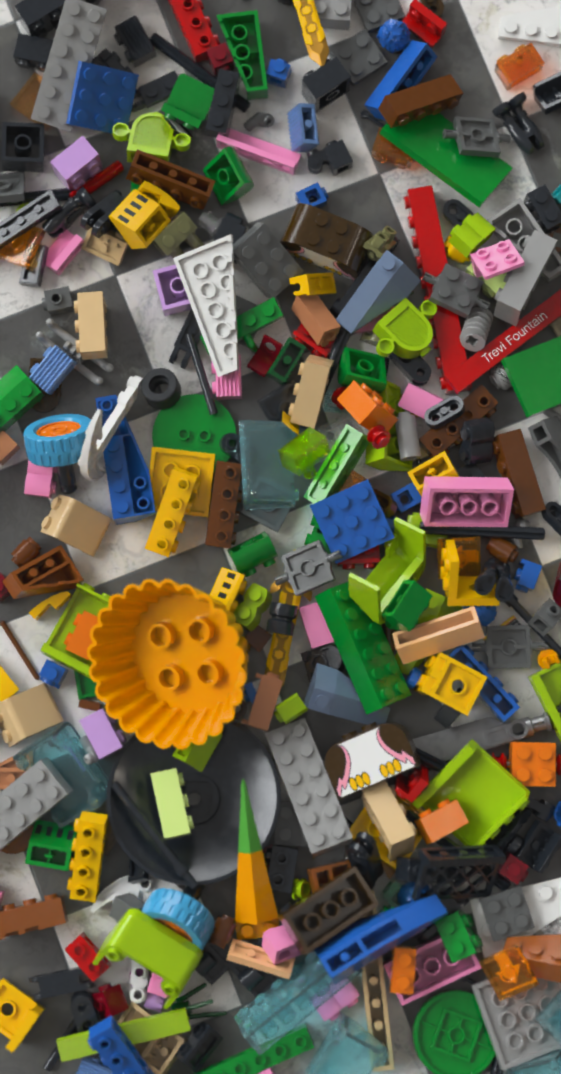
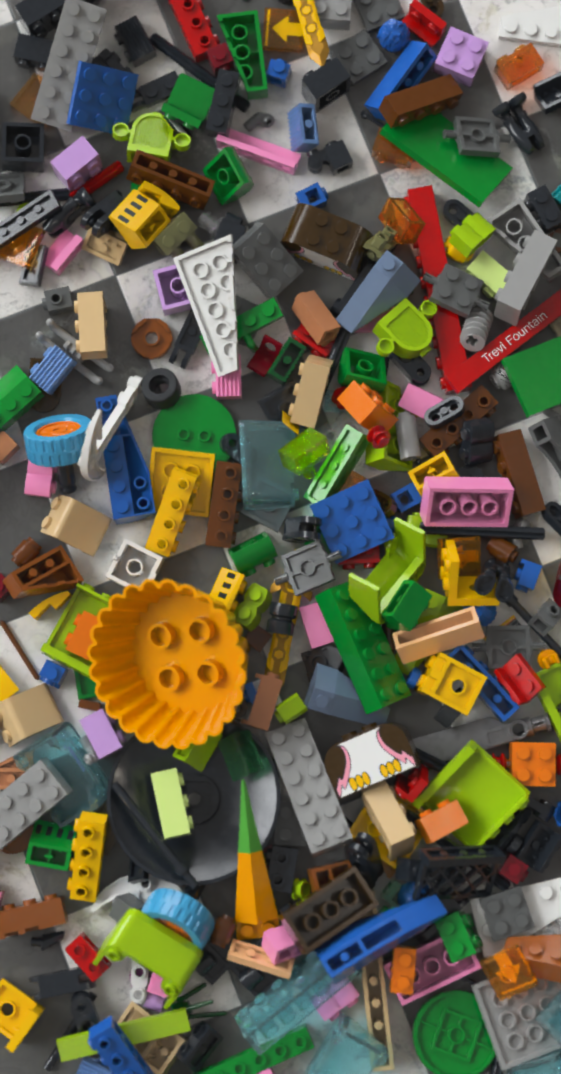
dark red brick [92,982,129,1019] -> none
black bar [185,333,218,415] -> none
yellow hinge [289,272,337,296] -> none
olive tile [360,332,380,346] -> none
bright pink bracket [470,239,525,280] -> none
none -> black bar [31,931,65,951]
none -> white brick [105,539,165,587]
none -> dark orange tile [131,318,173,360]
none -> clear green panel [218,729,265,782]
none -> clear orange tile [262,8,304,52]
none -> black piece [282,516,323,543]
none -> clear orange brick [378,197,425,244]
none -> lavender brick [433,27,489,88]
none -> red bracket [494,653,546,705]

